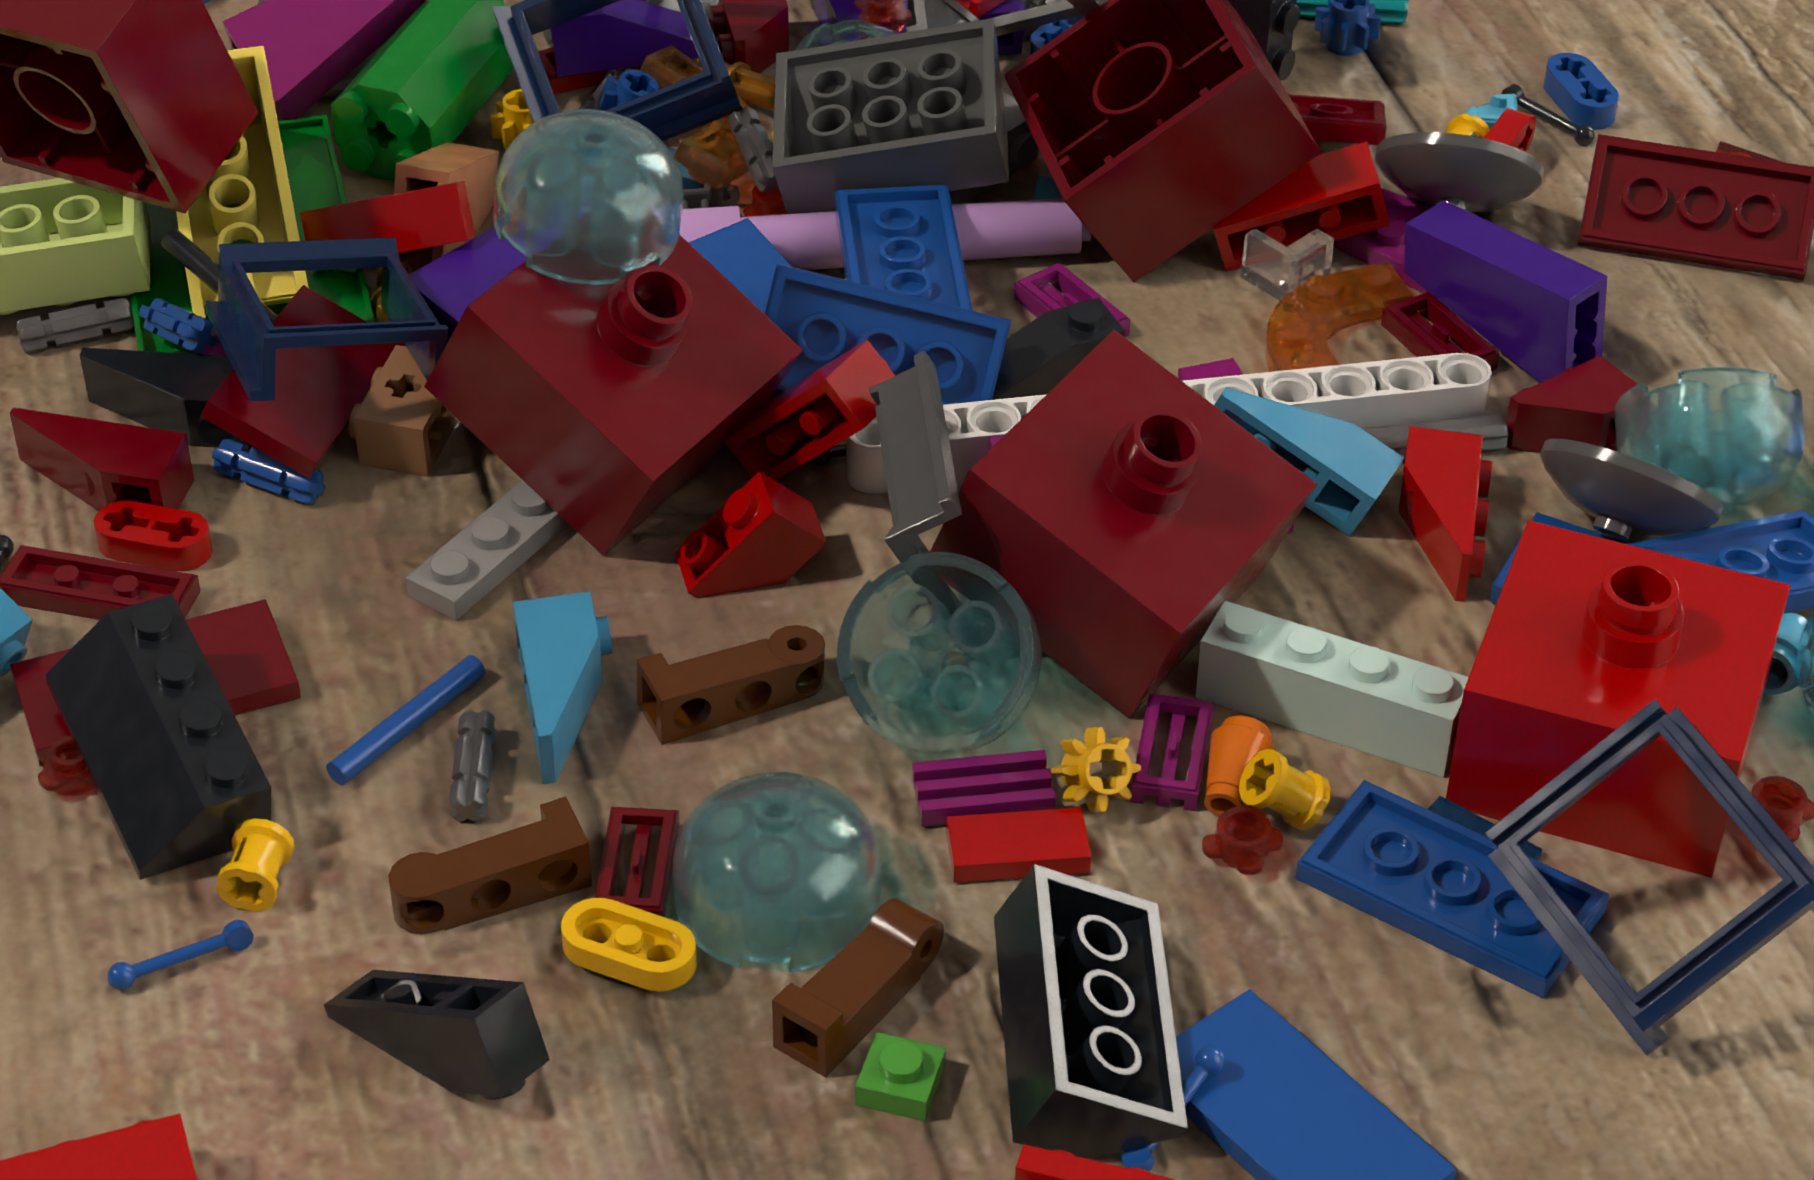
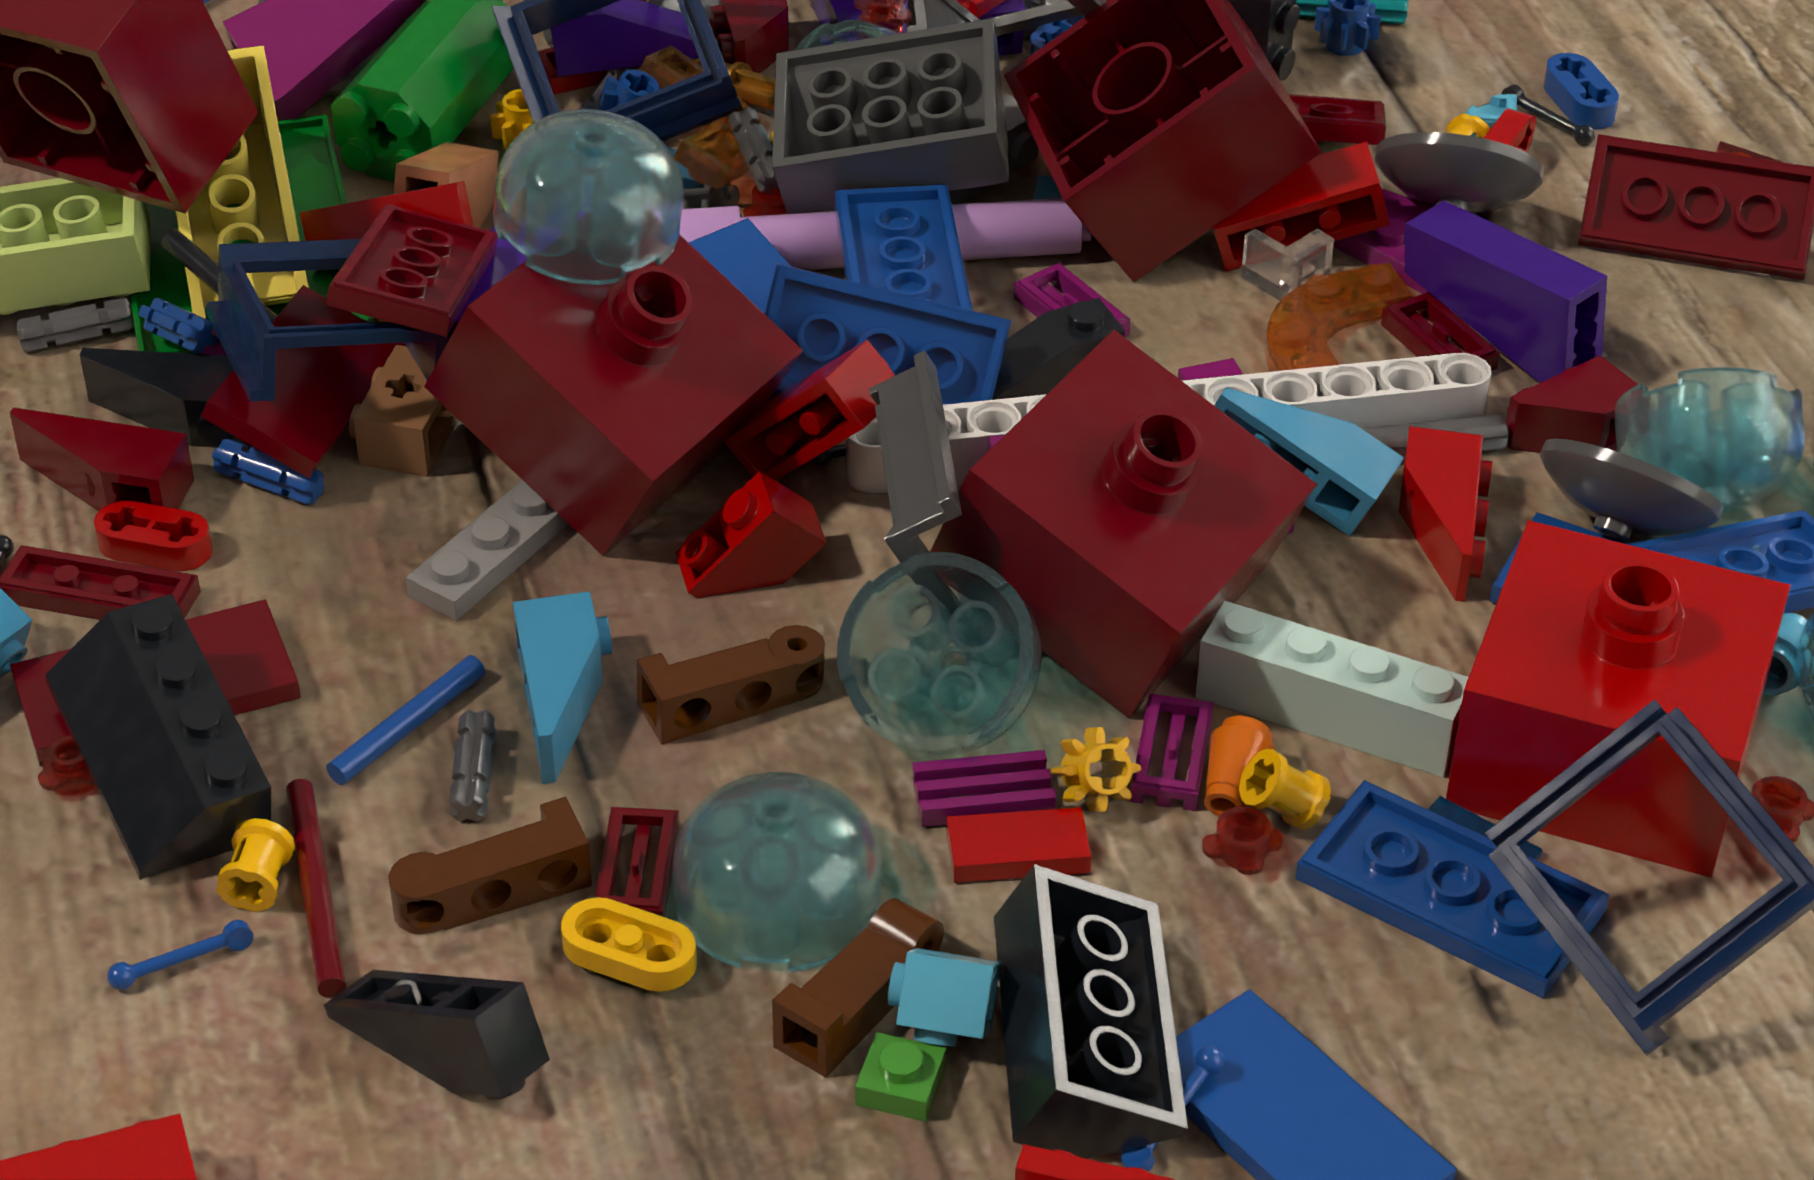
none -> dark red bar [286,779,346,998]
none -> dark red tile [326,204,499,337]
none -> medium azure brick [888,948,1002,1046]

